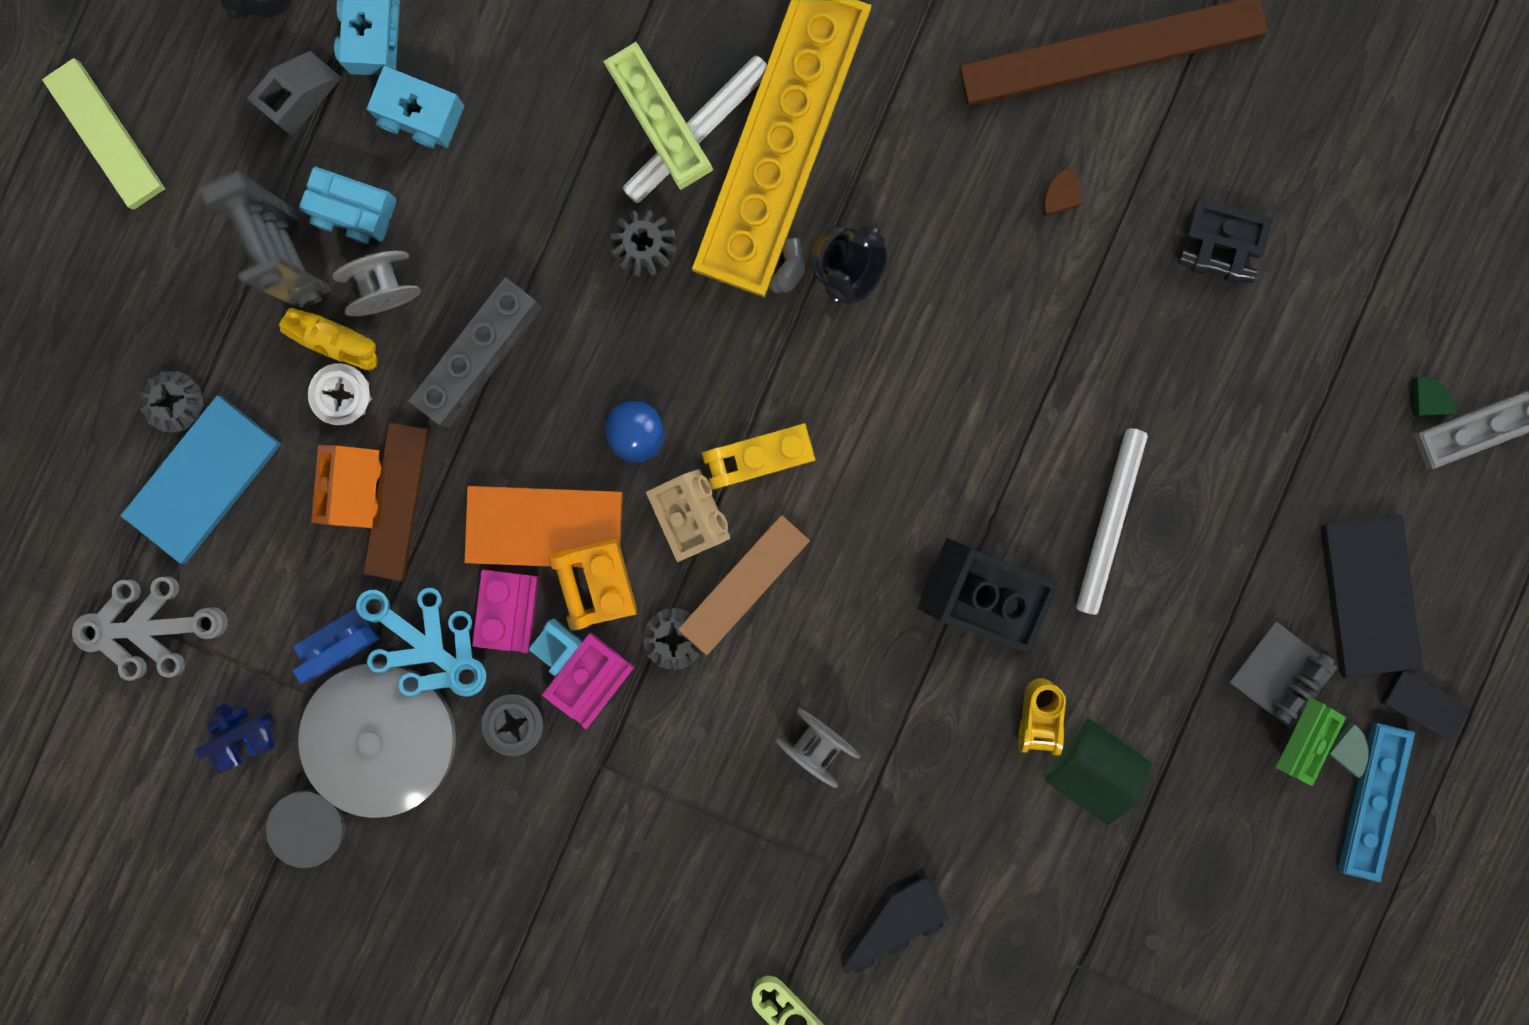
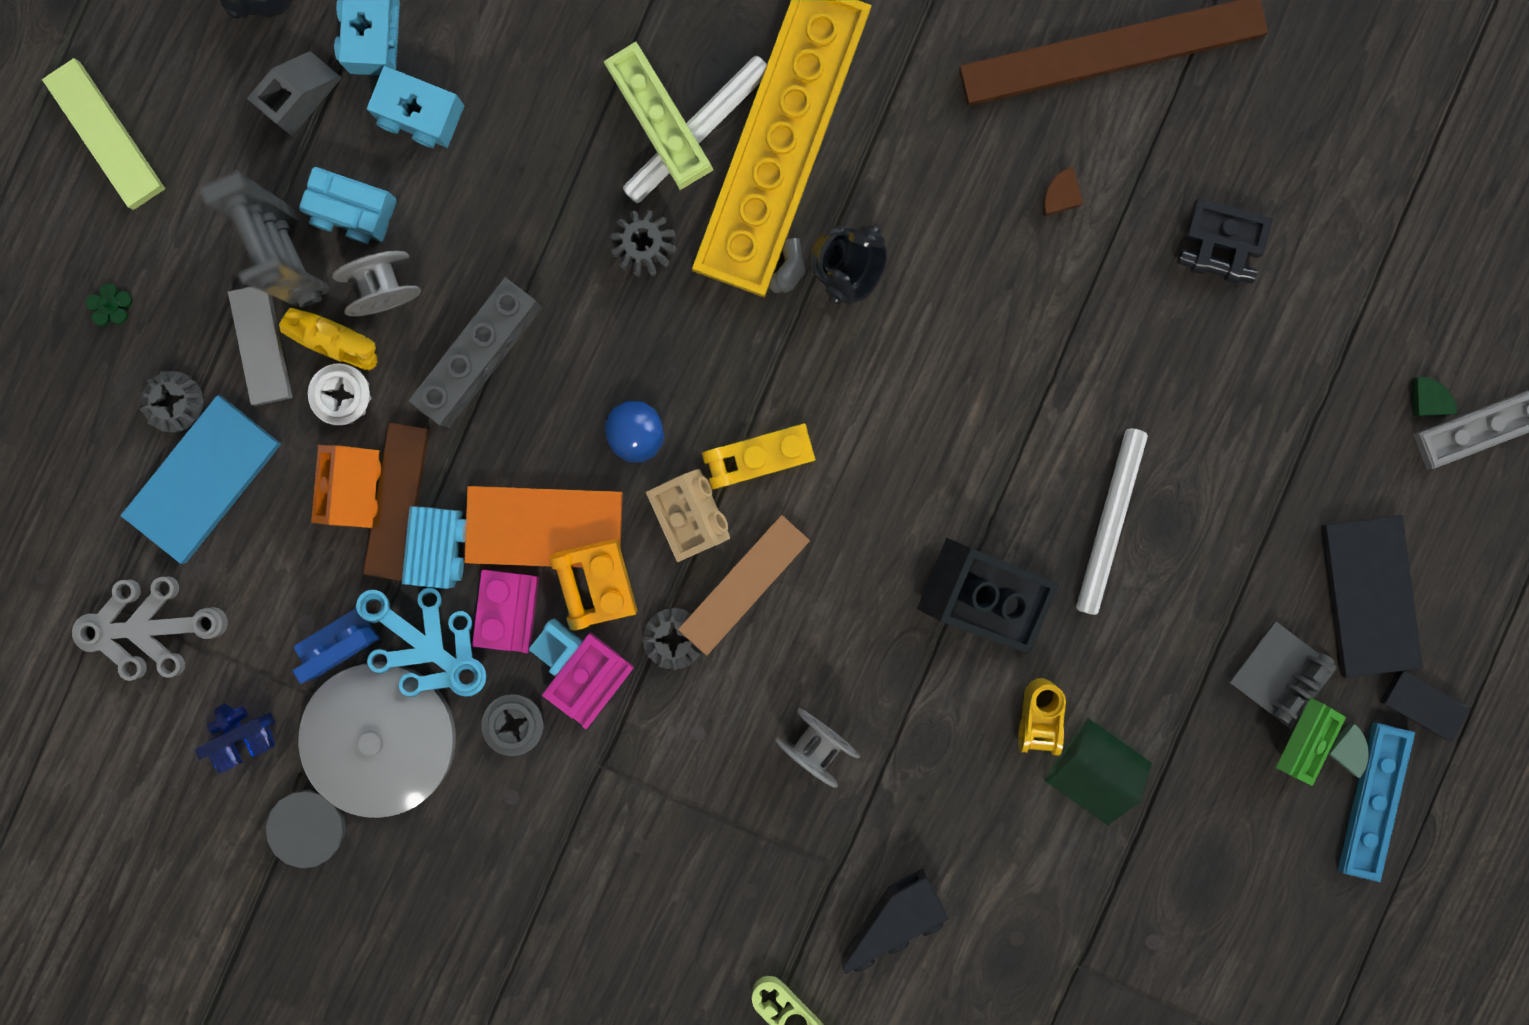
none -> dark green plant [86,283,133,327]
none -> light grey tile [228,287,293,406]
none -> medium azure brick [402,506,467,589]

